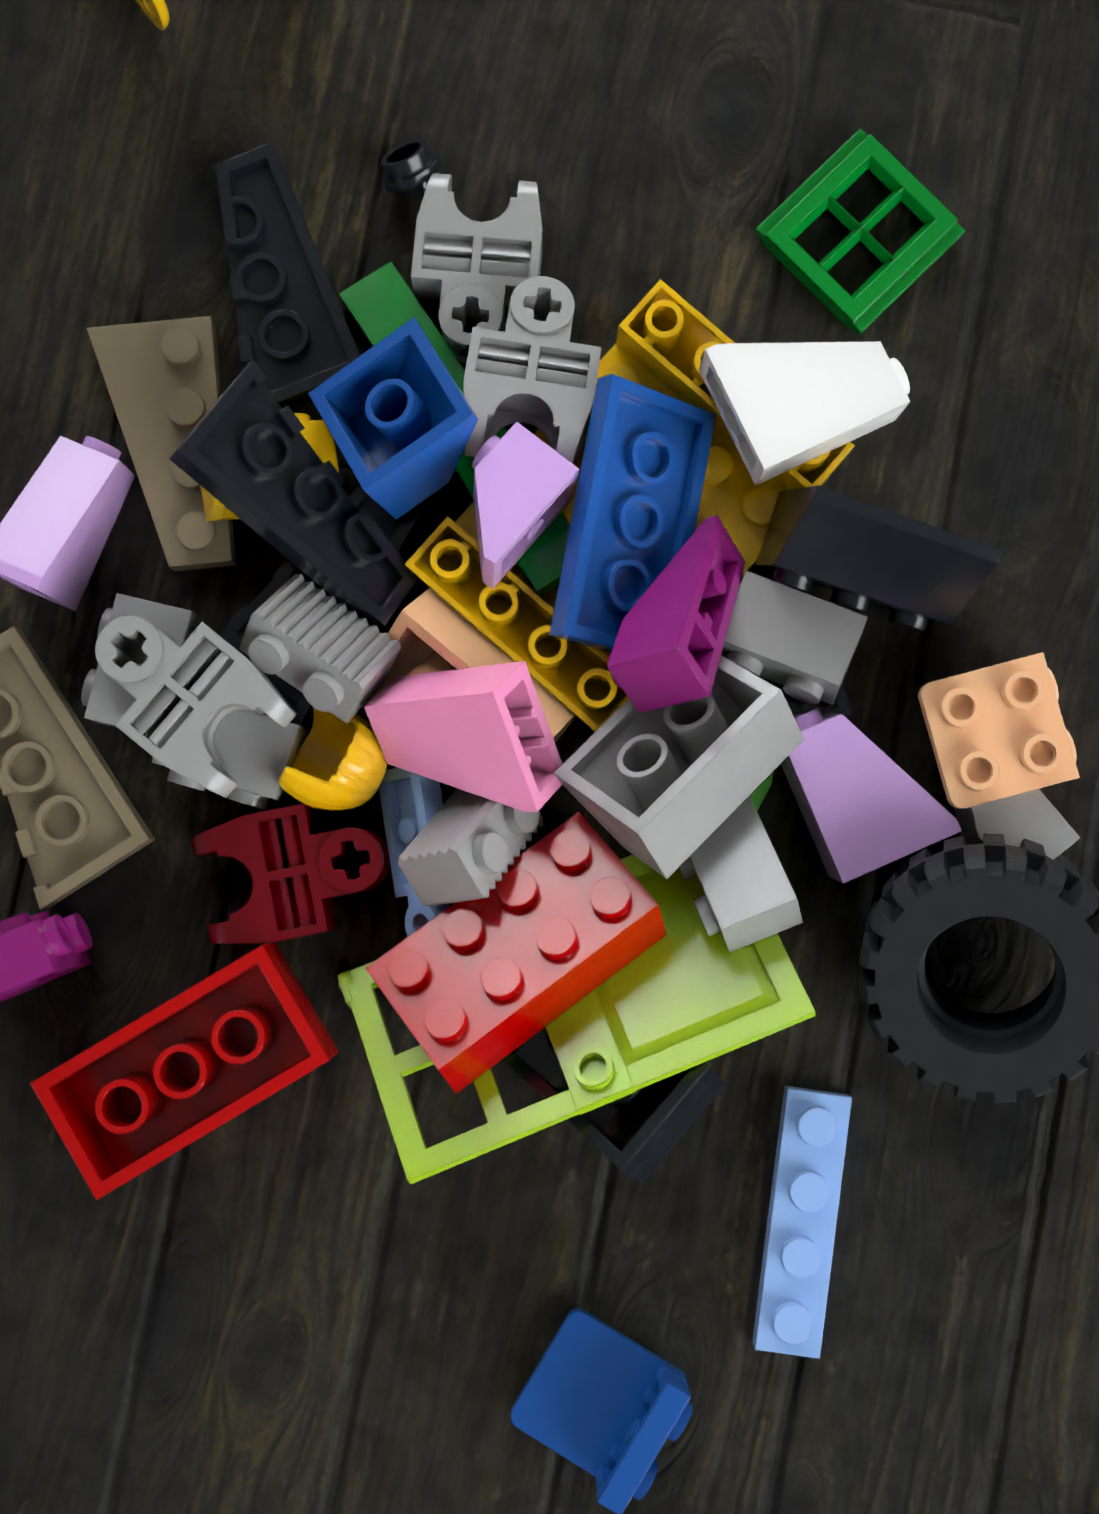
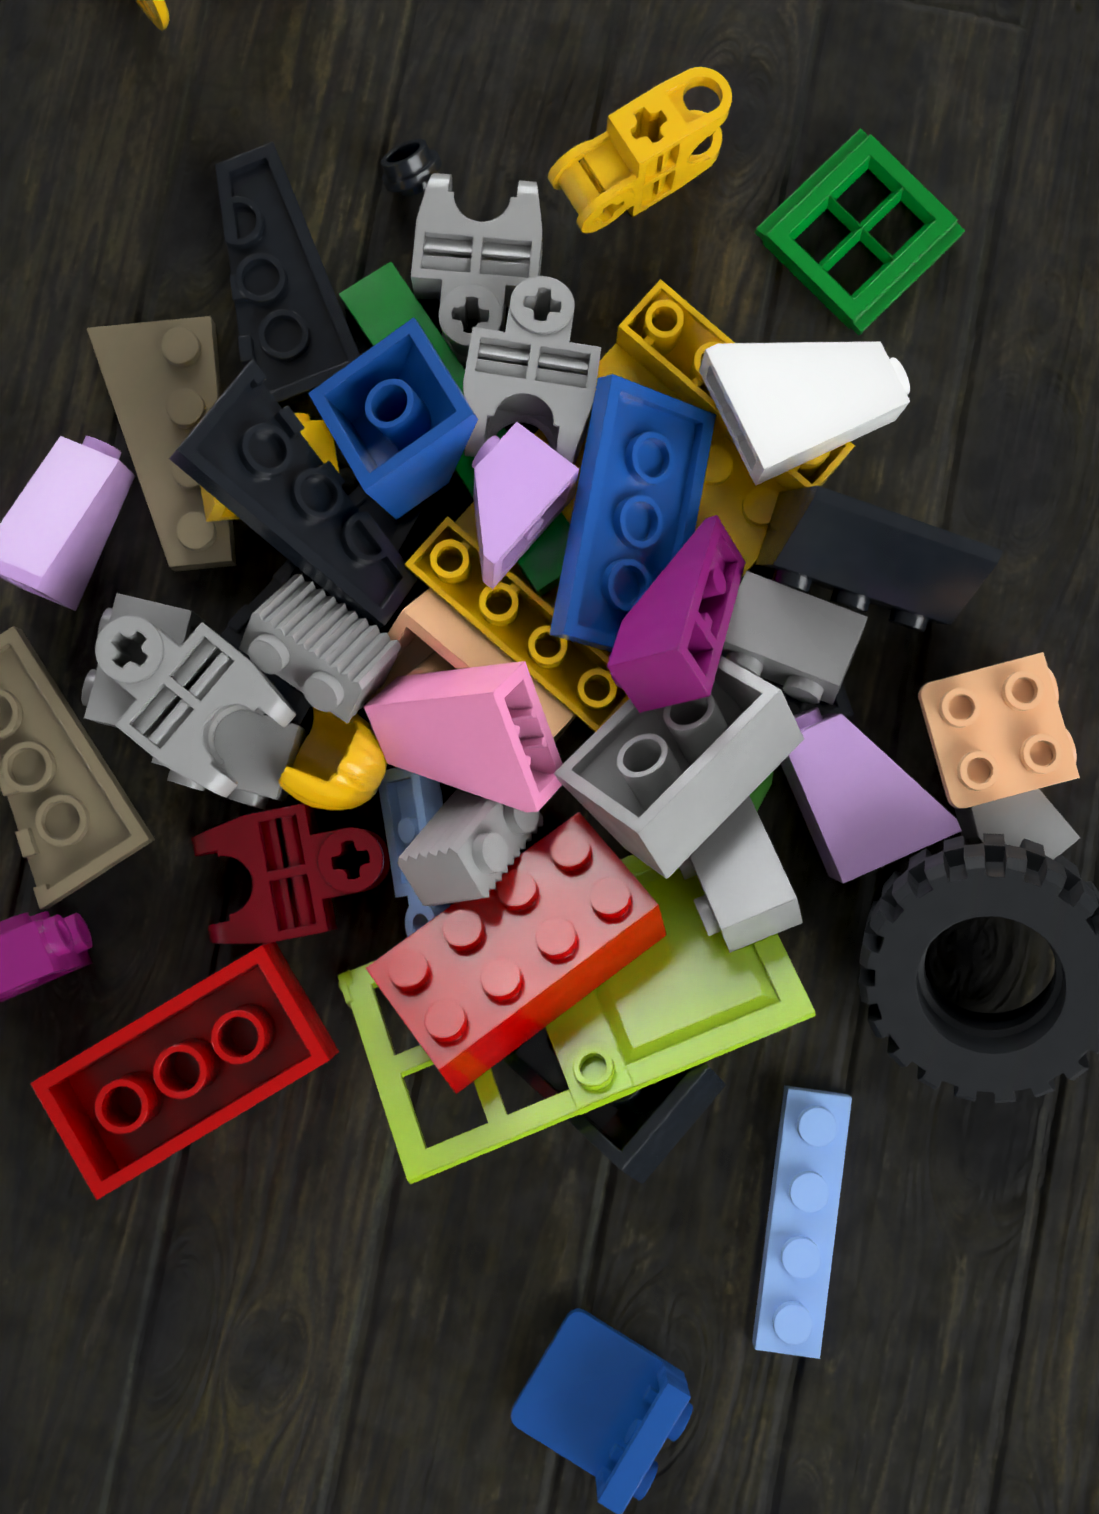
none -> yellow piece [547,67,732,234]

